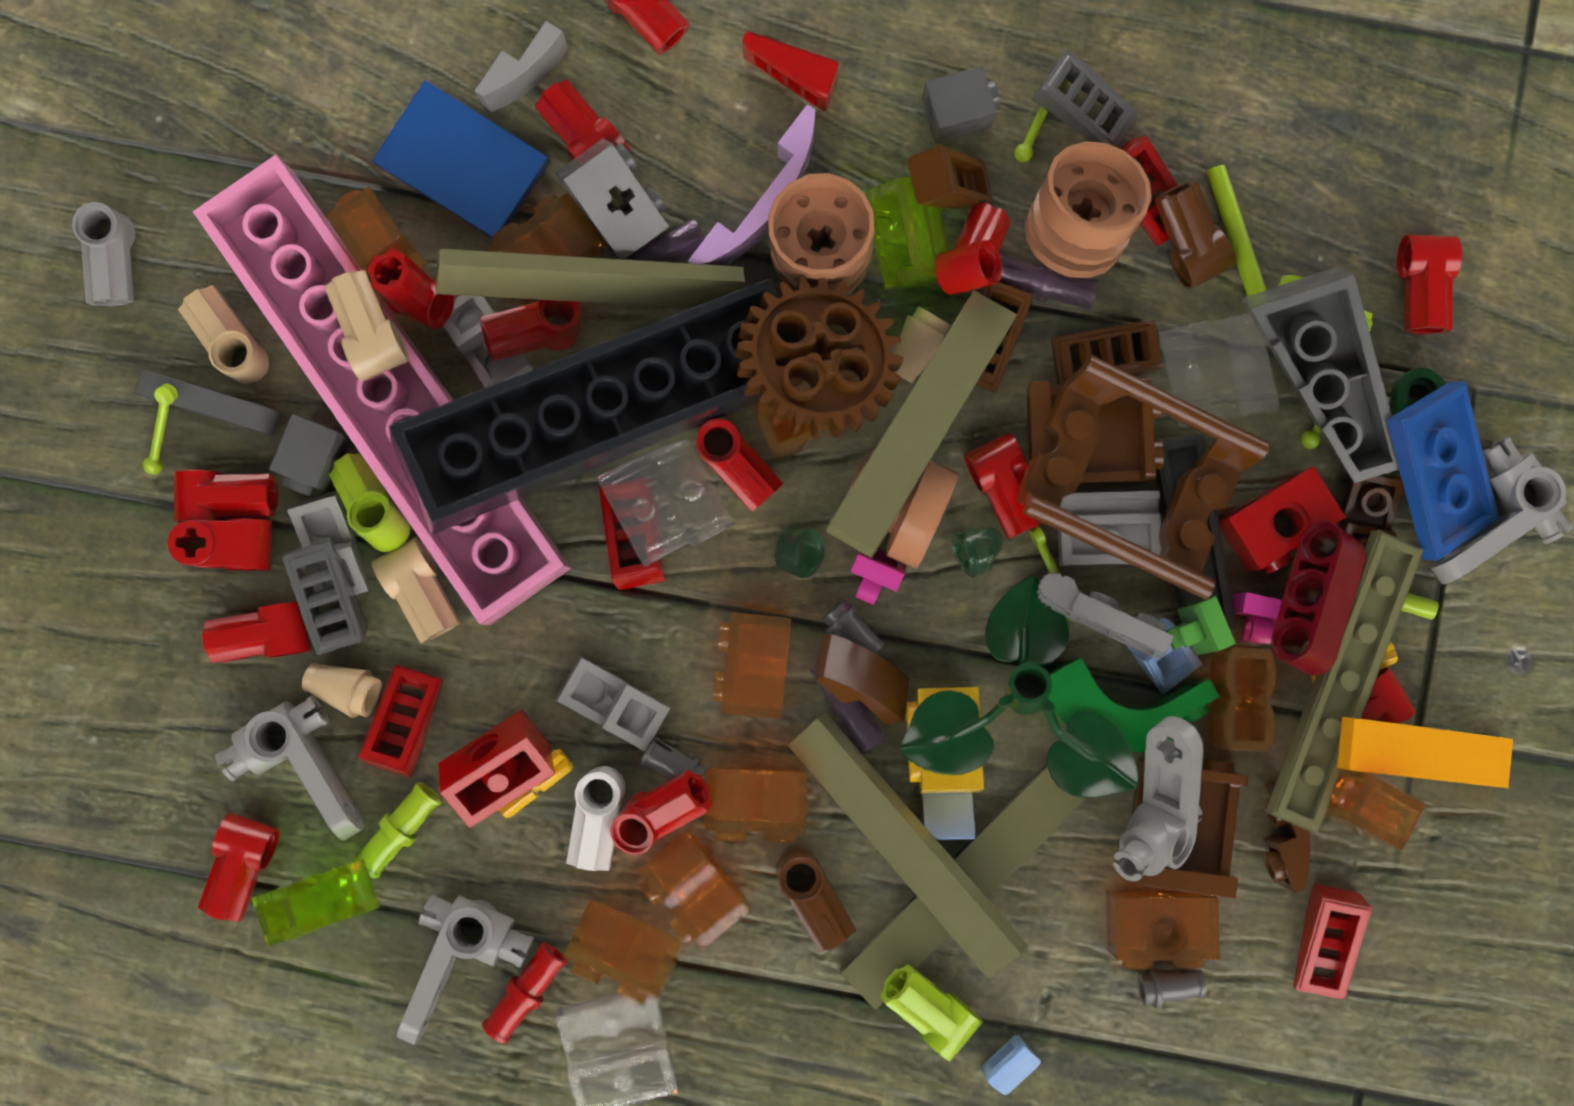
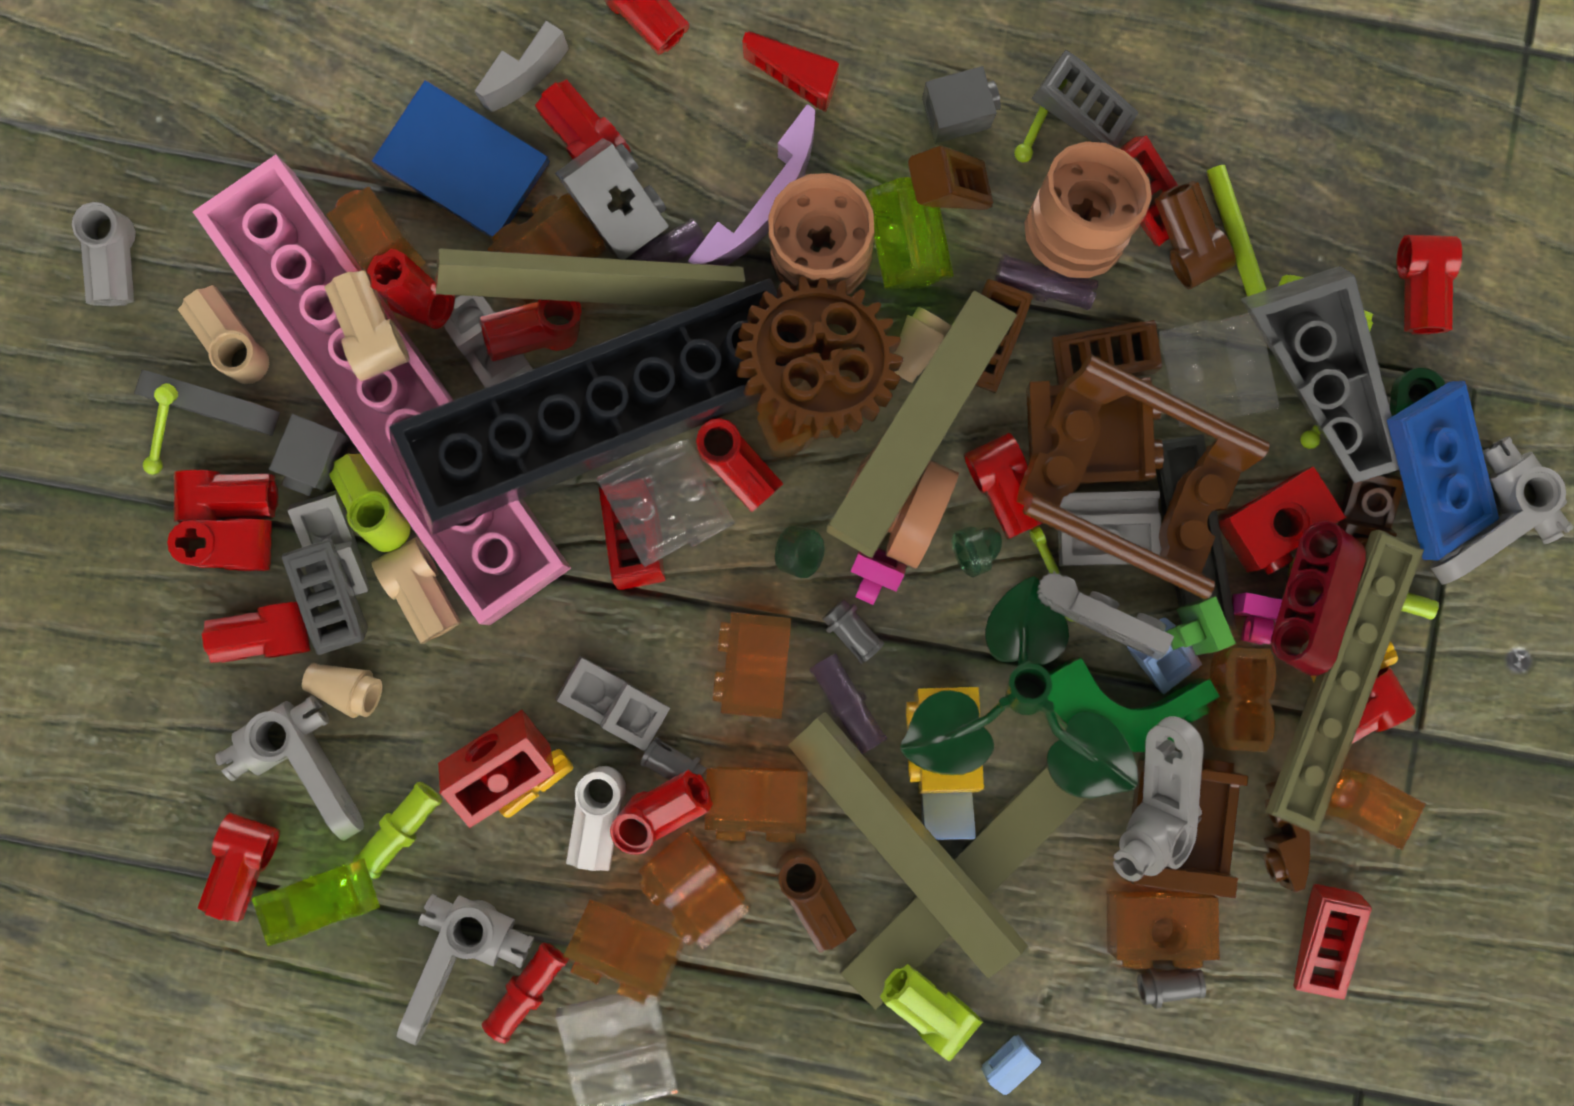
red slope [358,664,443,779] -> none
reddish brown slope [815,634,909,725] -> none
red piece [935,202,1011,295] -> none
light orange tile [1337,717,1513,788] -> none

